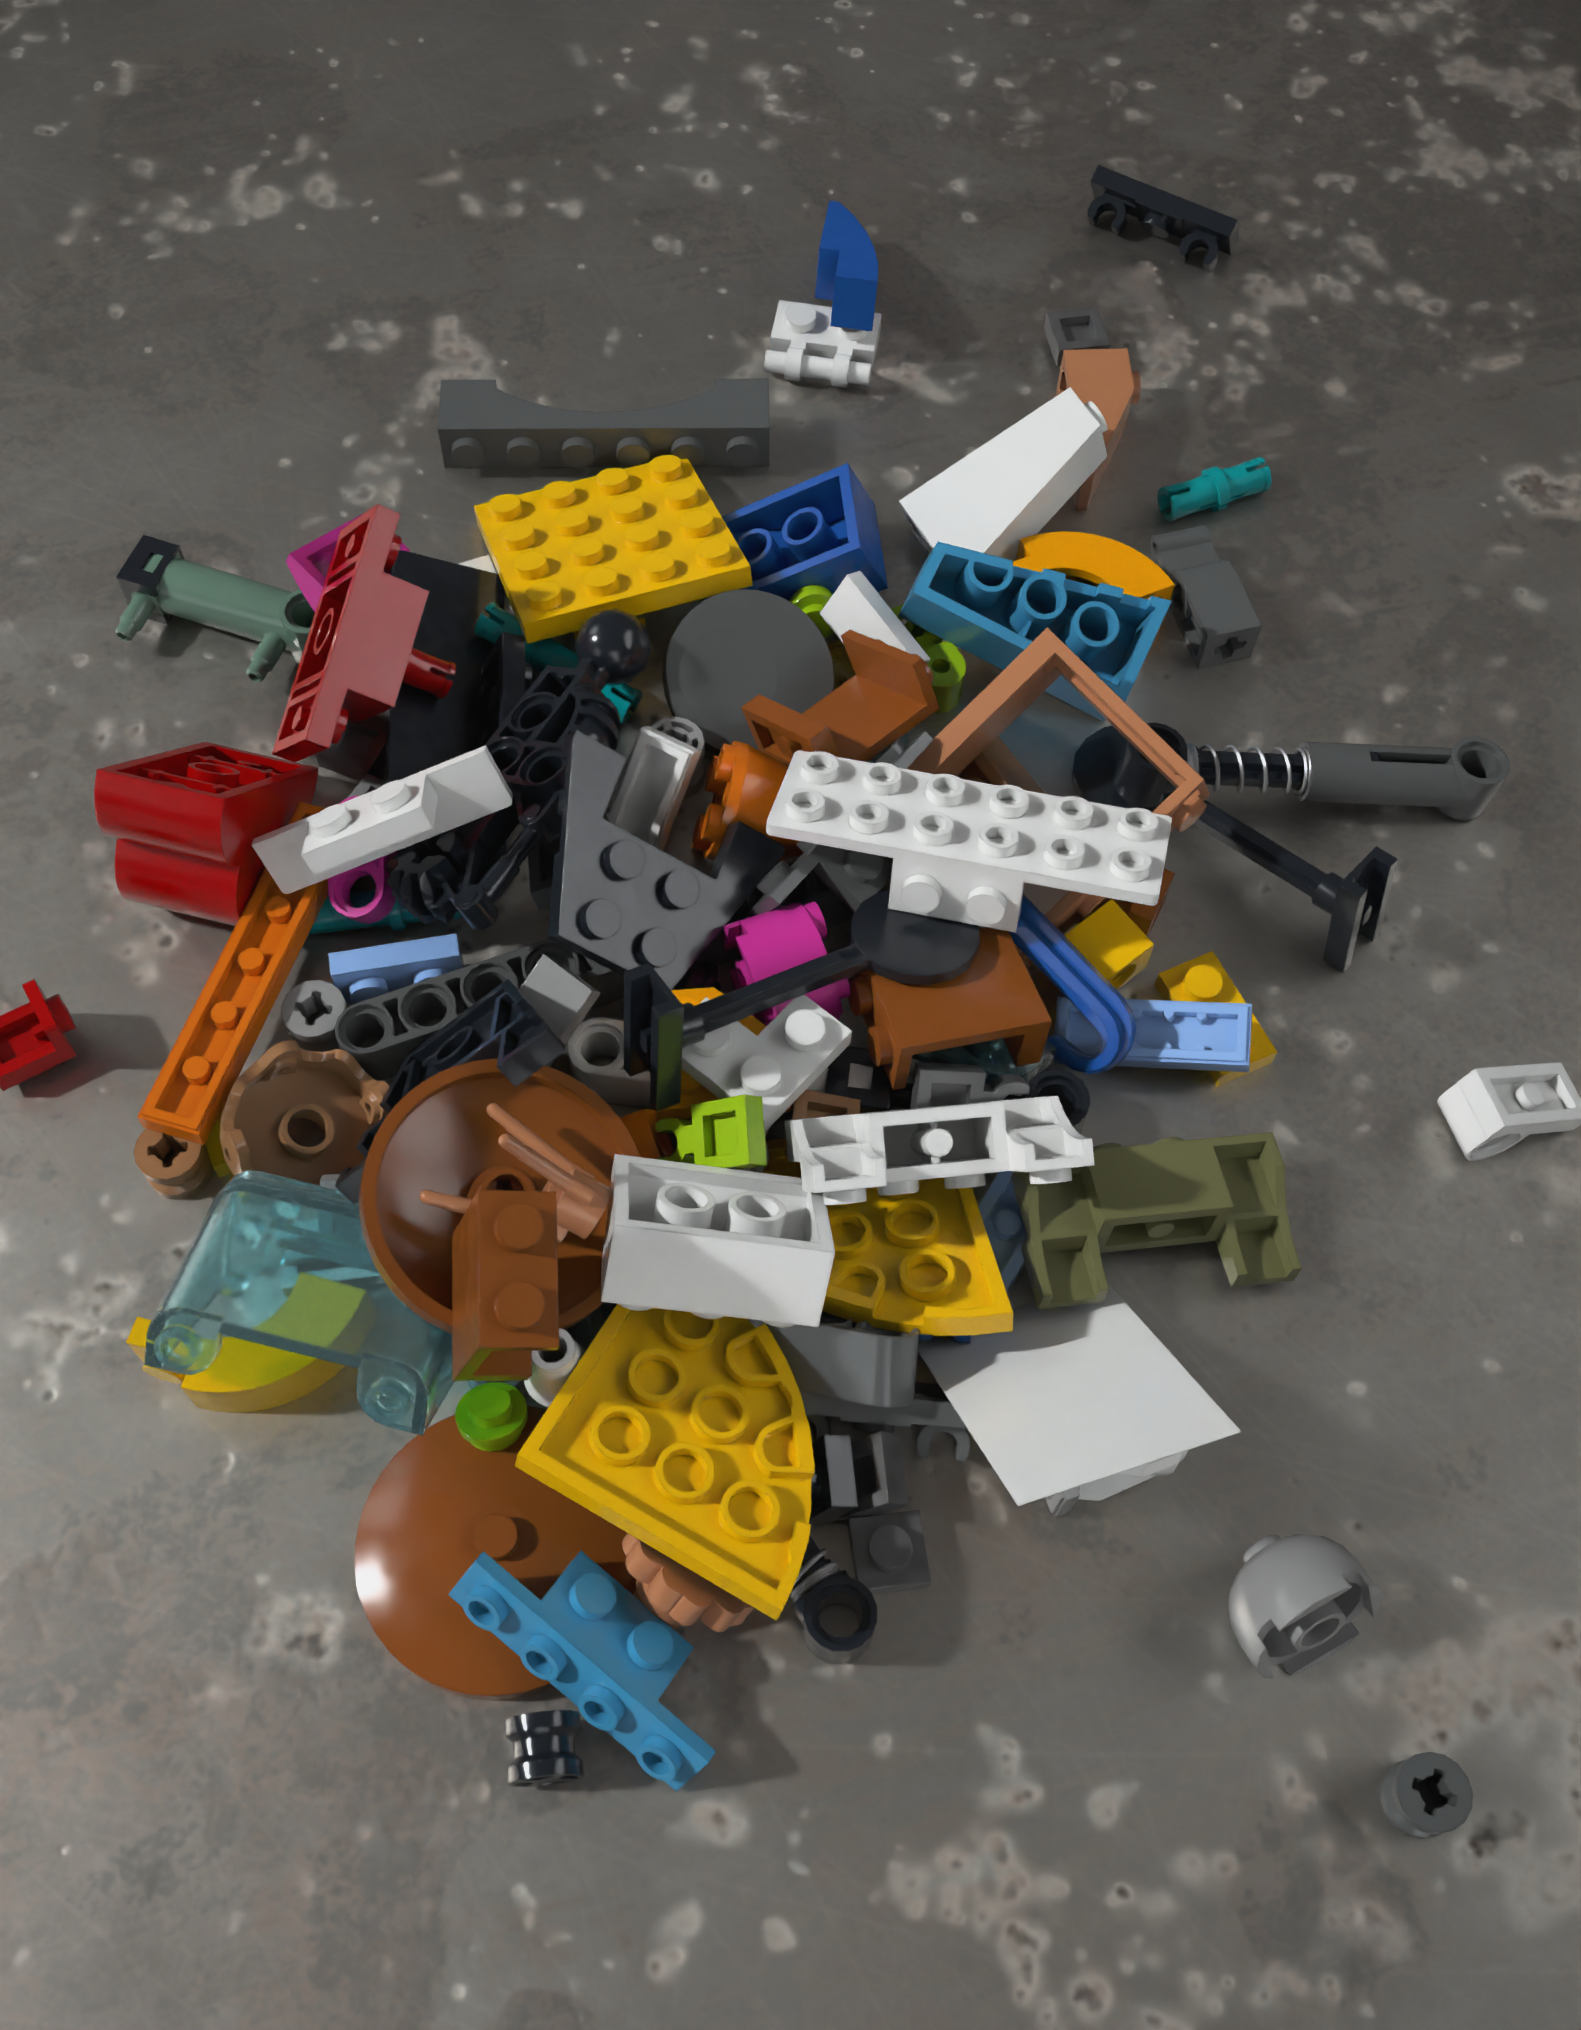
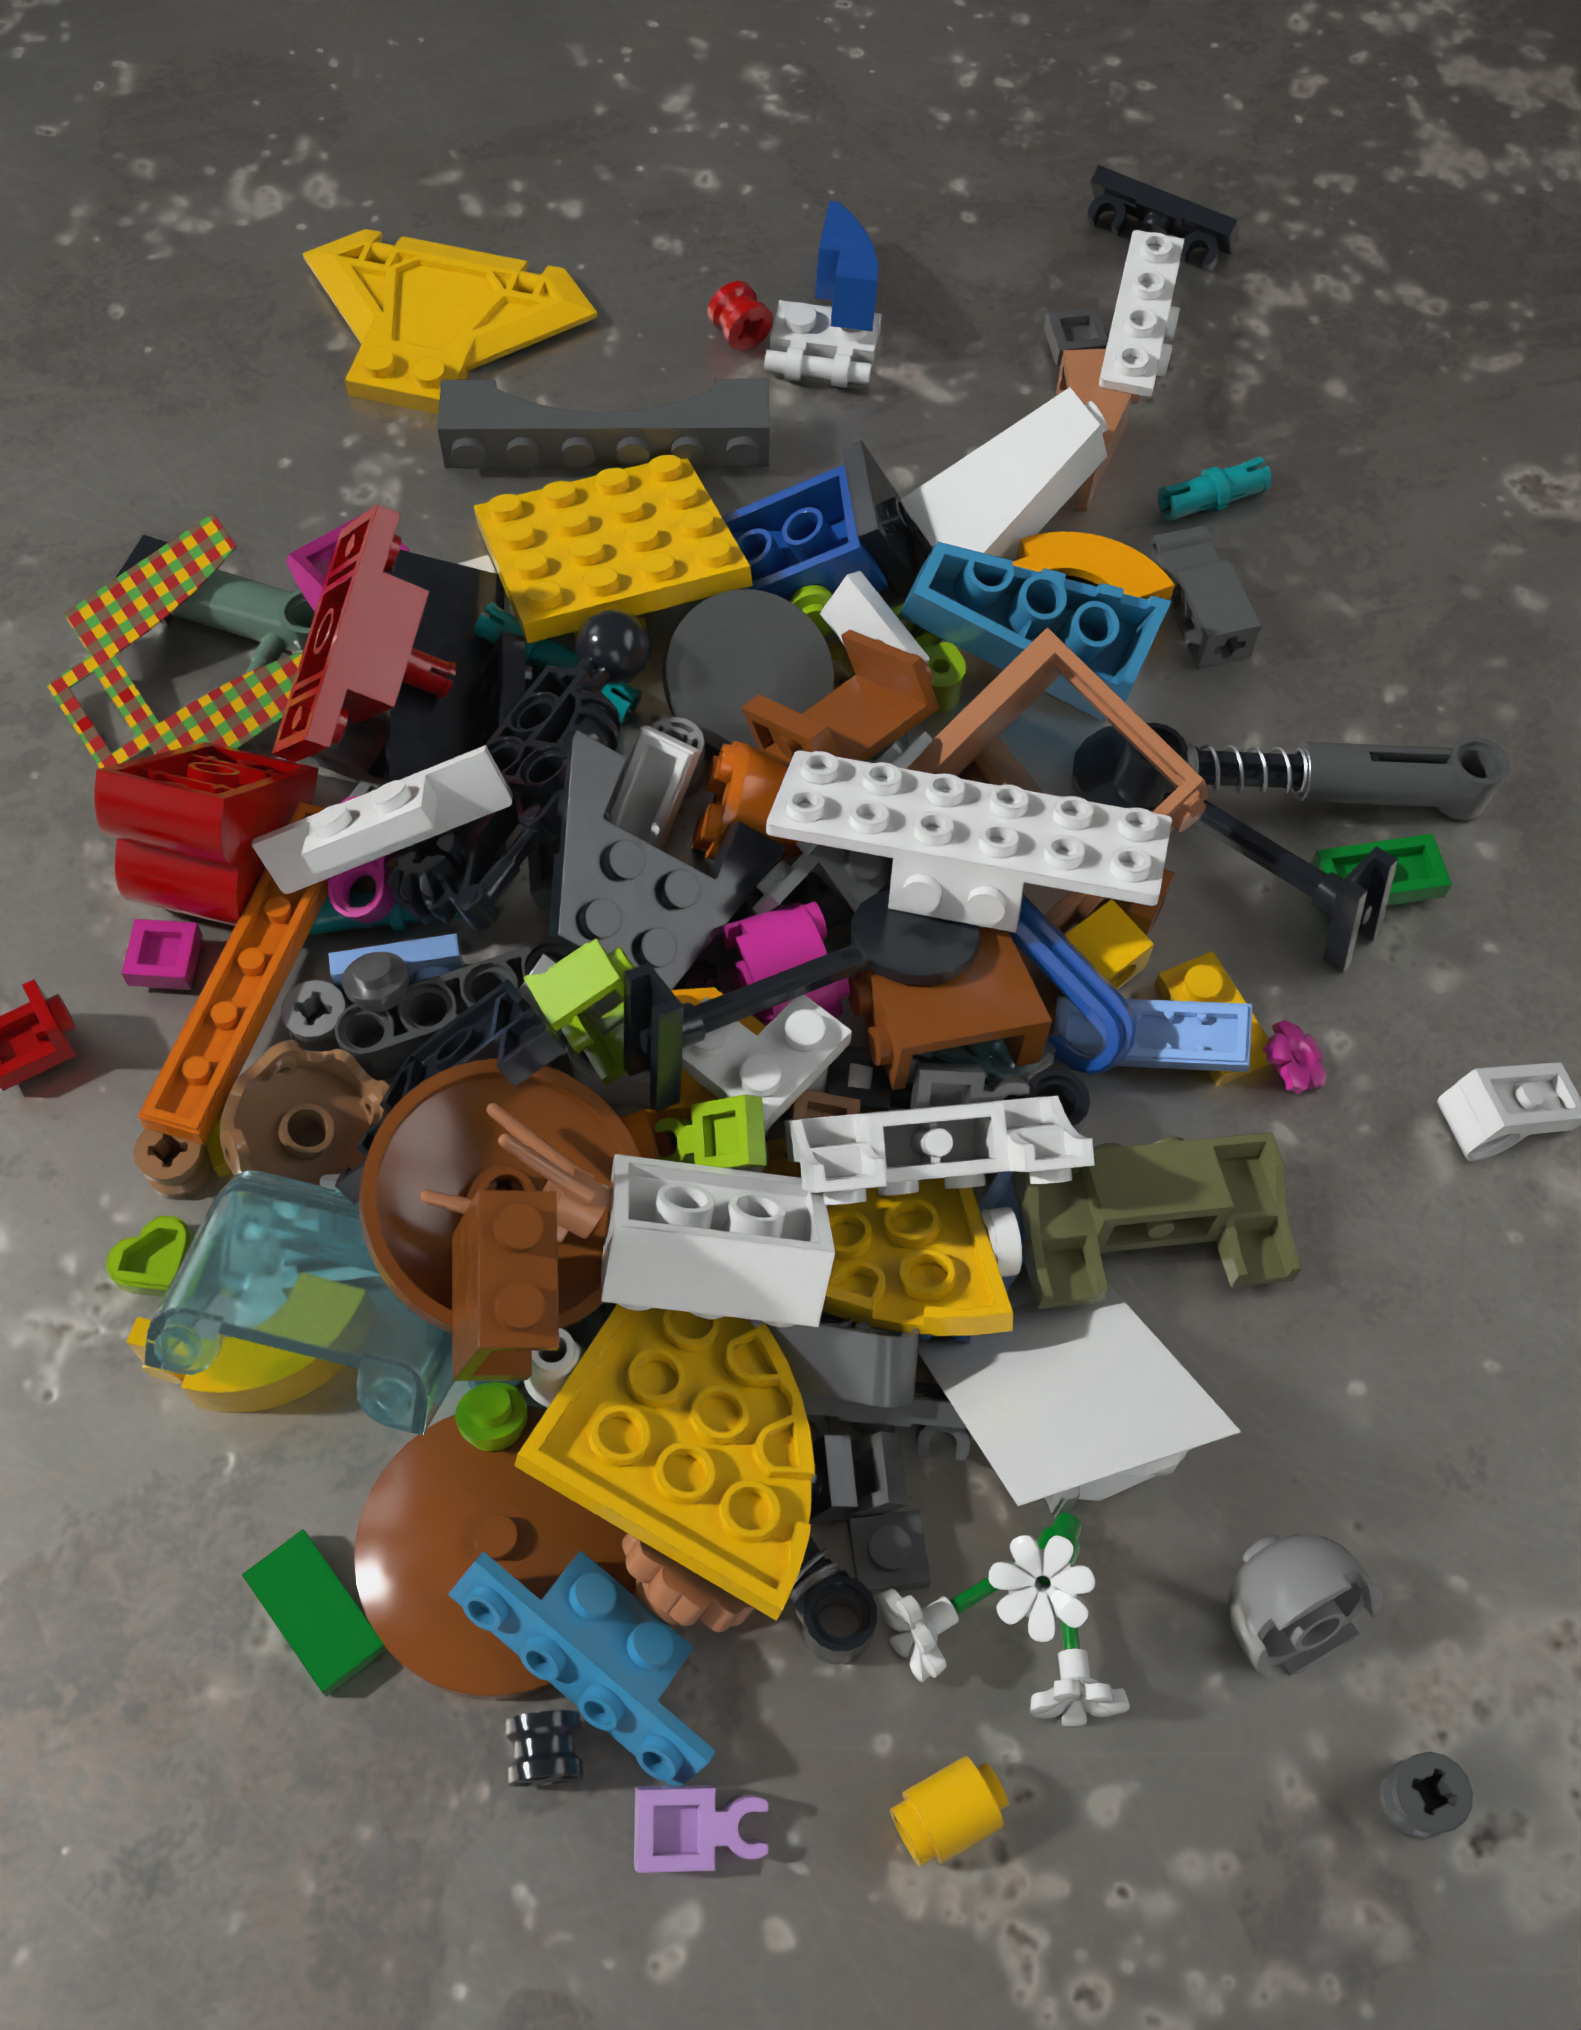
none -> piece [47,513,303,768]
none -> lime tile [106,1215,196,1299]
none -> dark pink plate [121,919,203,990]
none -> green tile [242,1529,387,1697]
none -> yellow plate [303,229,598,414]
none -> flat silver plate [342,952,409,1012]
none -> lime window [523,939,635,1086]
none -> lavender plate [634,1785,768,1873]
none -> red wheel [707,280,773,351]
none -> black plate [842,440,919,598]
none -> white plant [877,1513,1130,1727]
none -> yellow brick [890,1756,1009,1867]
none -> white tile [981,1207,1022,1277]
none -> white bracket [1098,230,1184,398]
none -> dark pink plant [1263,1020,1326,1094]
none -> green plate [1311,833,1452,914]

